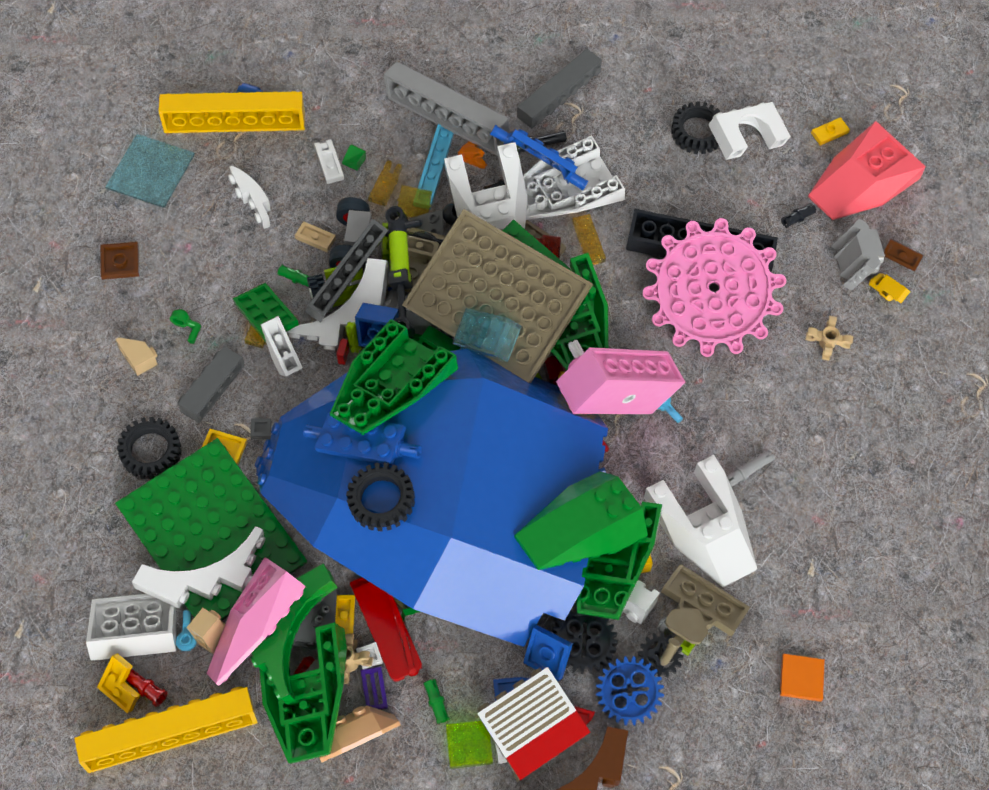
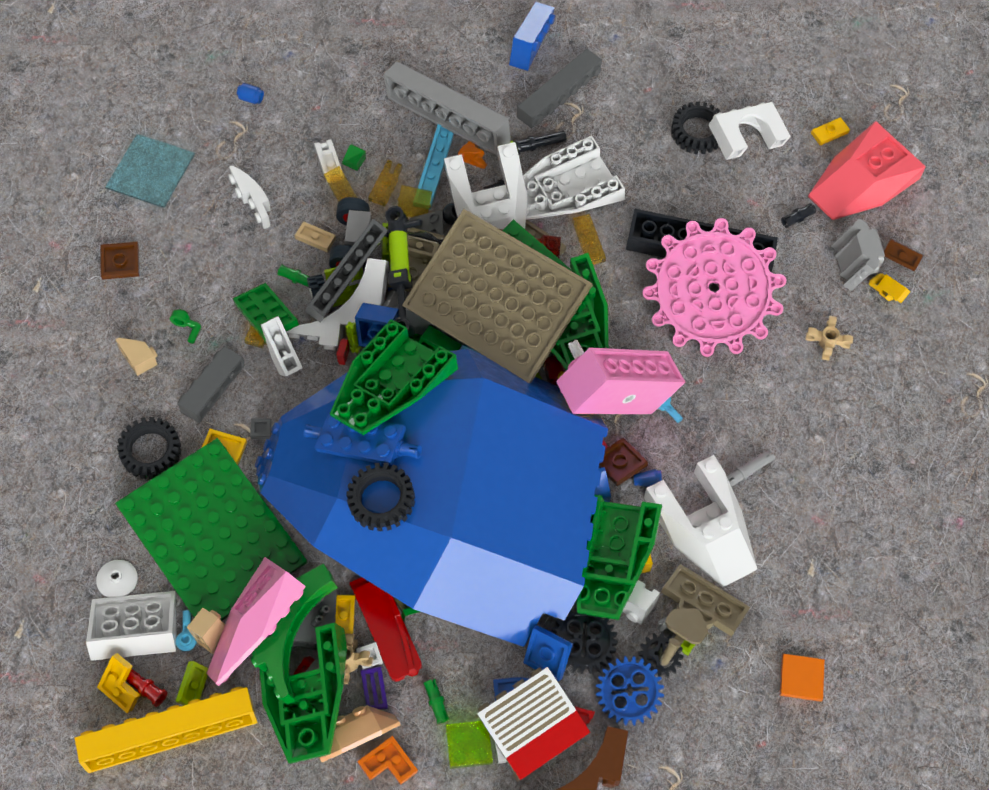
white arch [132,526,265,608] -> none
yellow brick [159,91,305,133] -> none
clear light blue slope [452,308,522,362] -> none
blue plate [490,125,588,191] -> none
green wedge [514,471,648,570] -> none
none -> white dish [96,560,138,598]
none -> lime plate [175,661,208,706]
none -> clear yellow plate [323,166,357,202]
none -> orange plate [357,736,418,785]
none -> blue wedge [509,2,556,71]
none -> reddish brown plate [599,438,648,486]
none -> blue cone [634,469,662,487]

